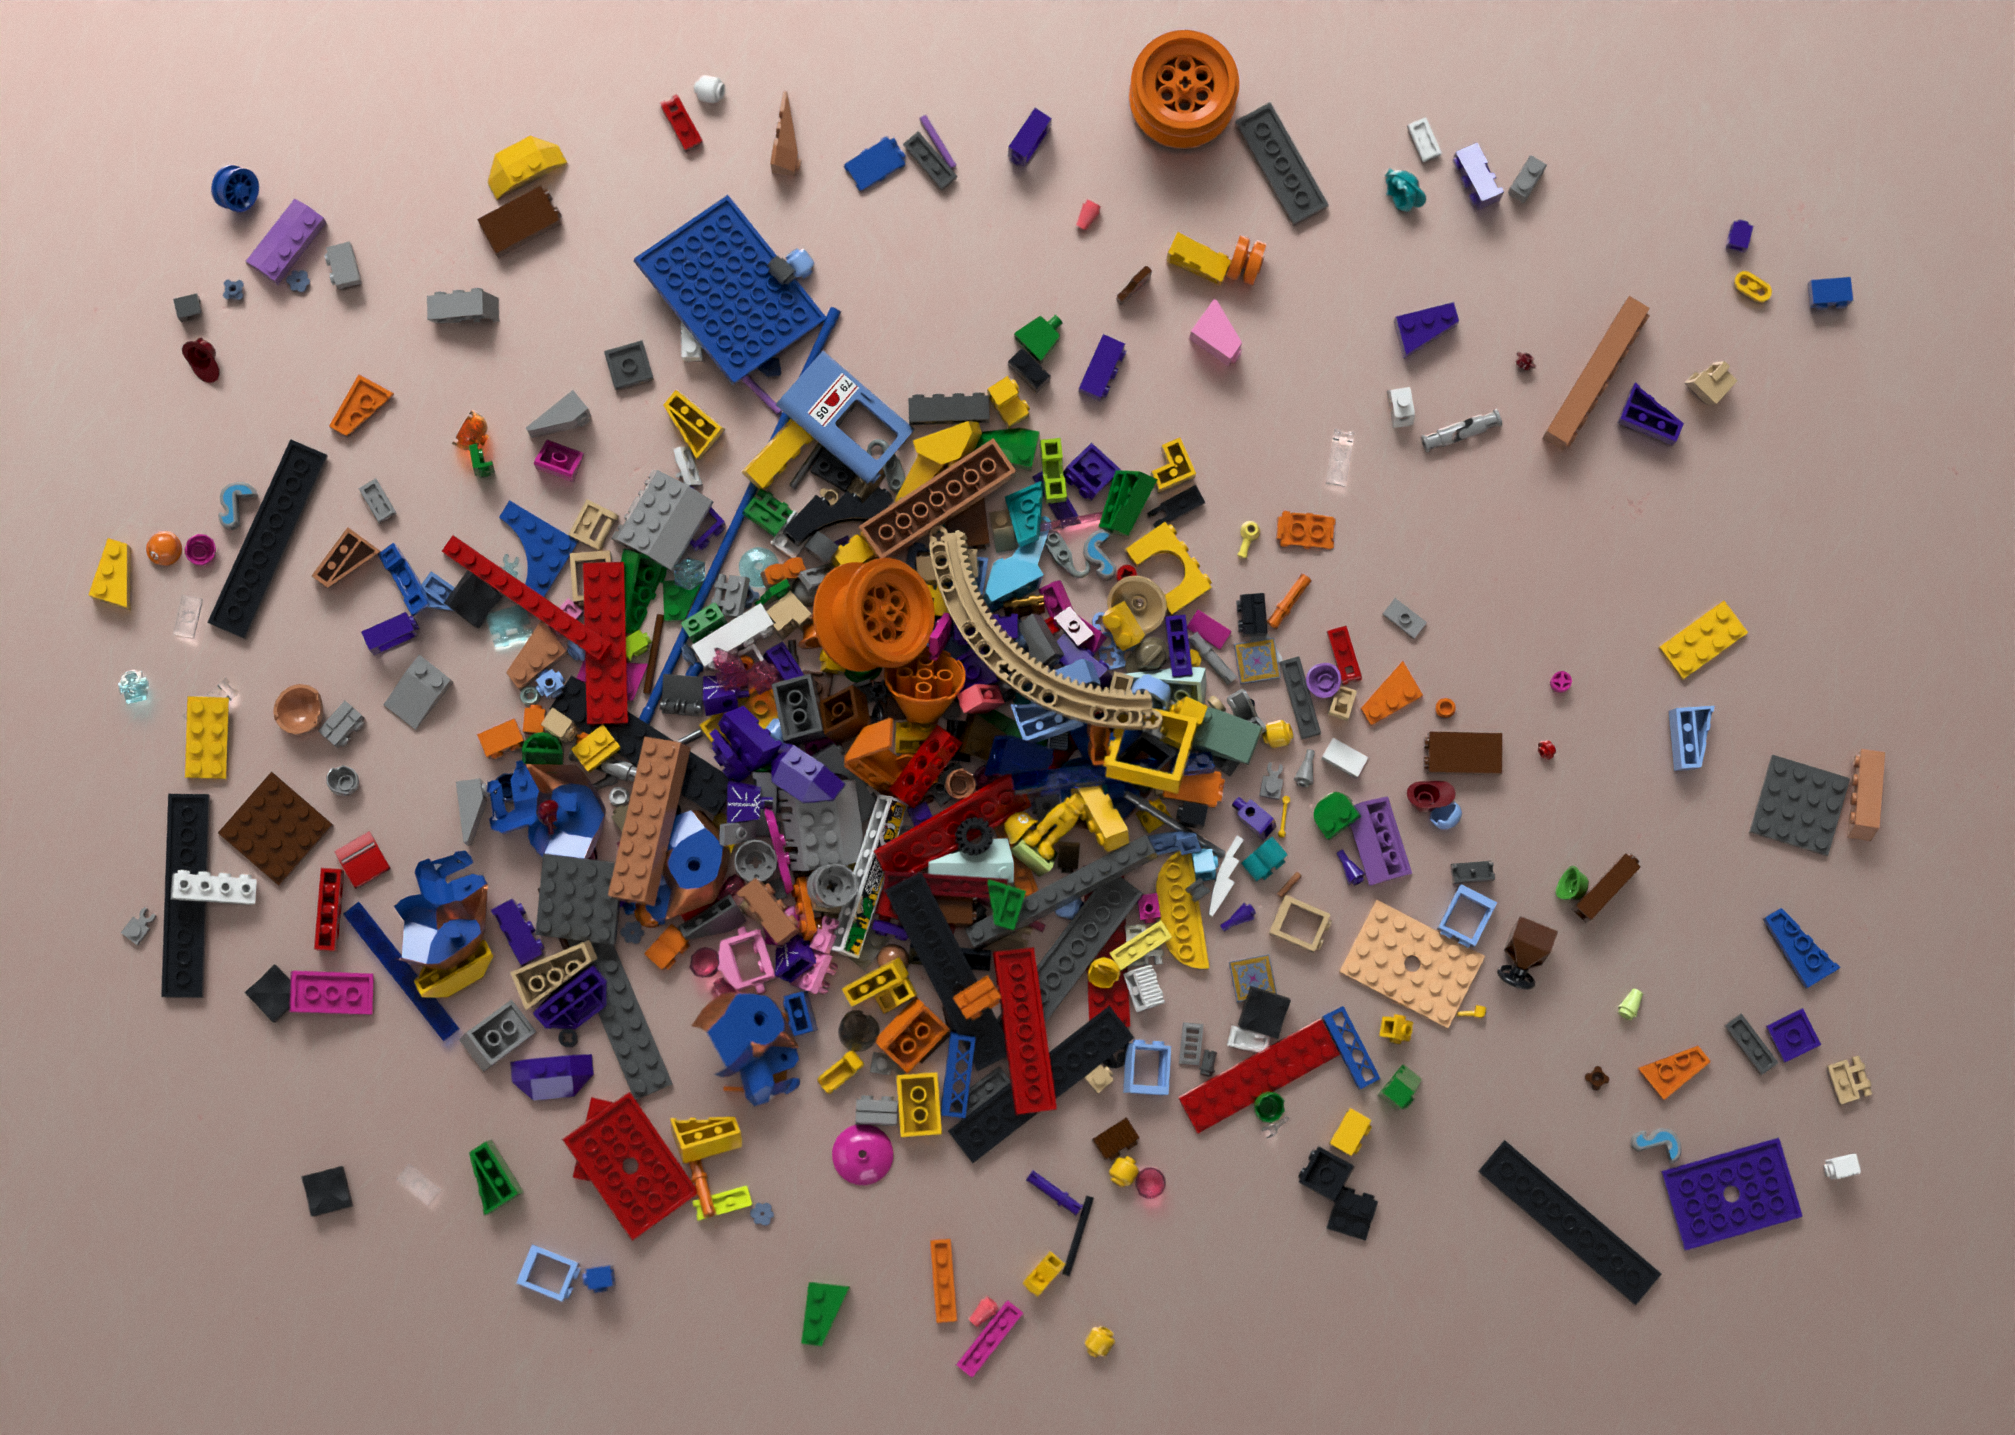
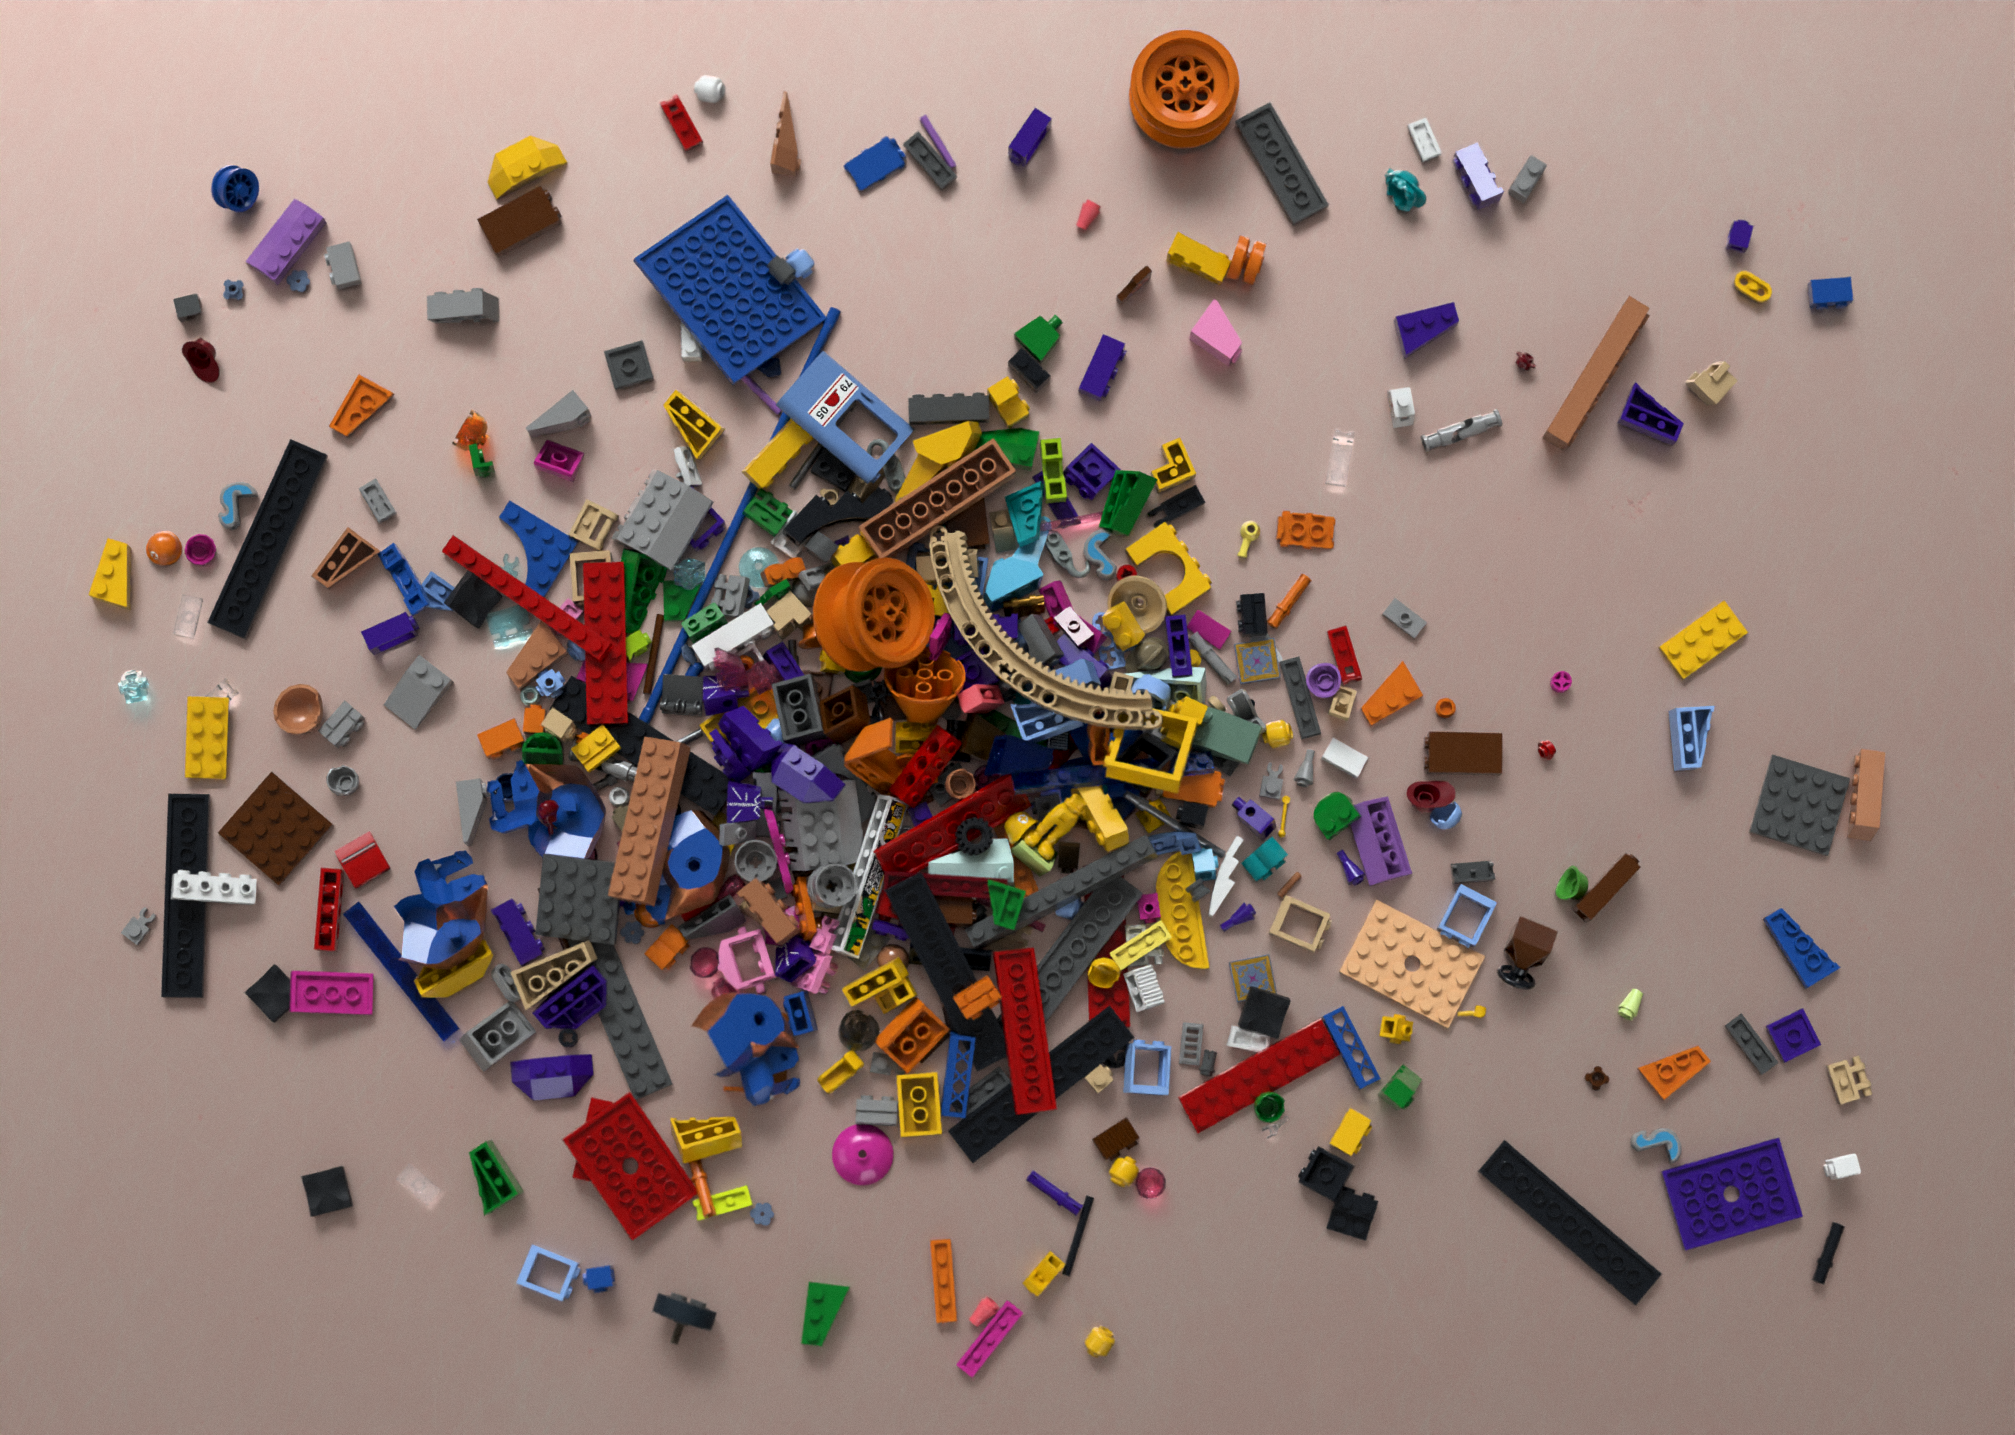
none -> light grey plate [491,964,521,1002]
none -> black wheel [652,1292,717,1345]
none -> black pin [1812,1222,1845,1284]

